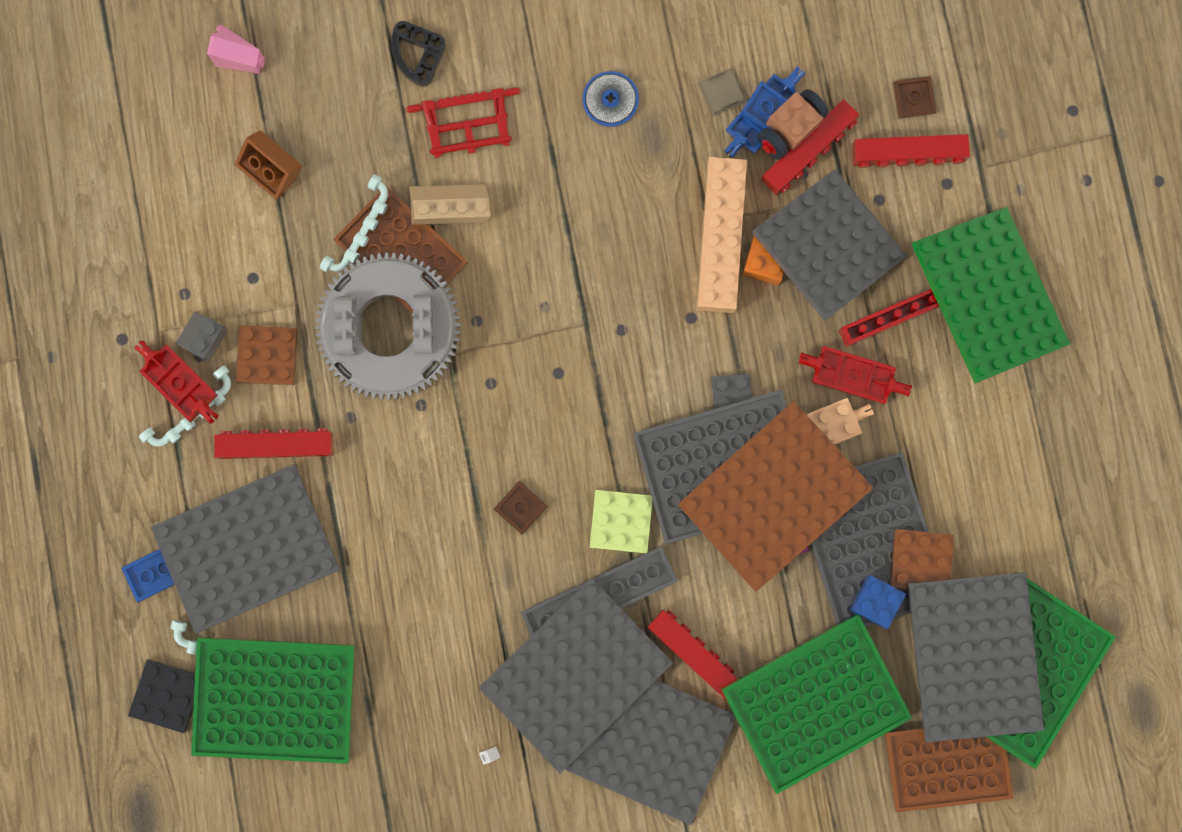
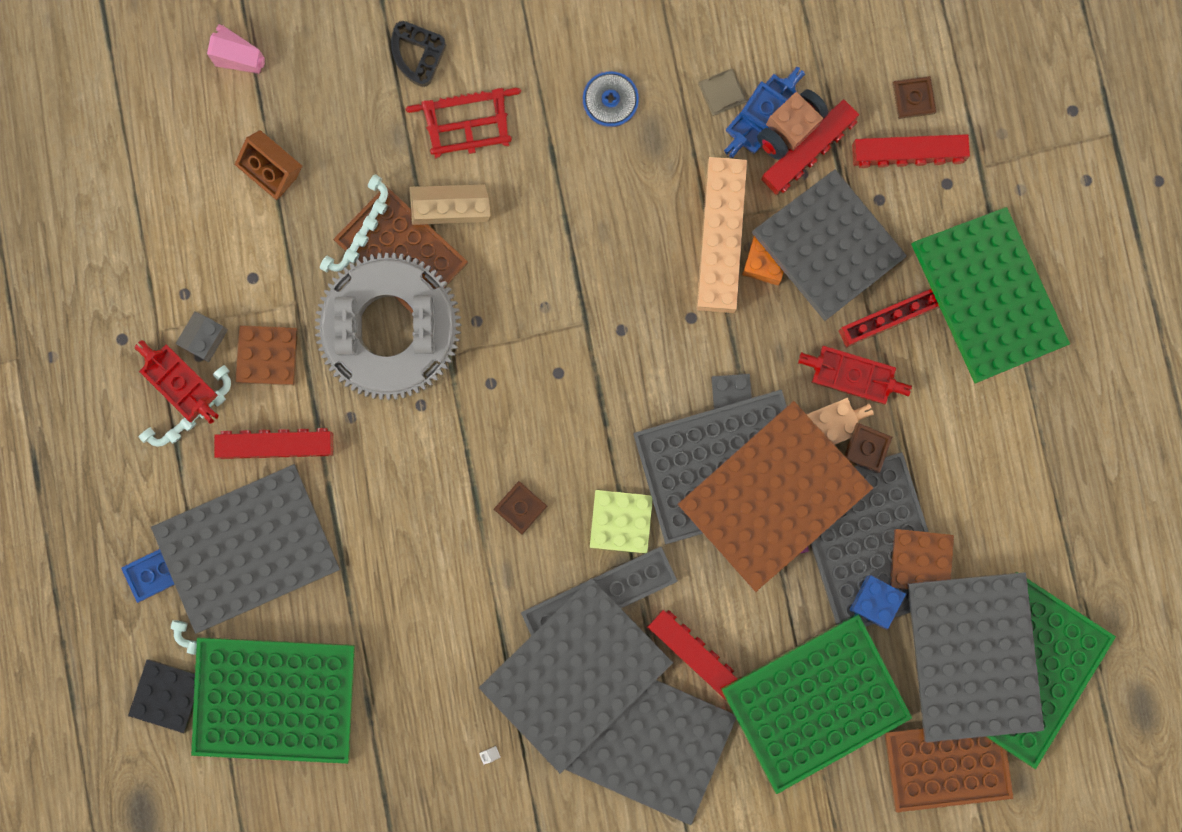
none -> reddish brown tile [844,423,893,473]

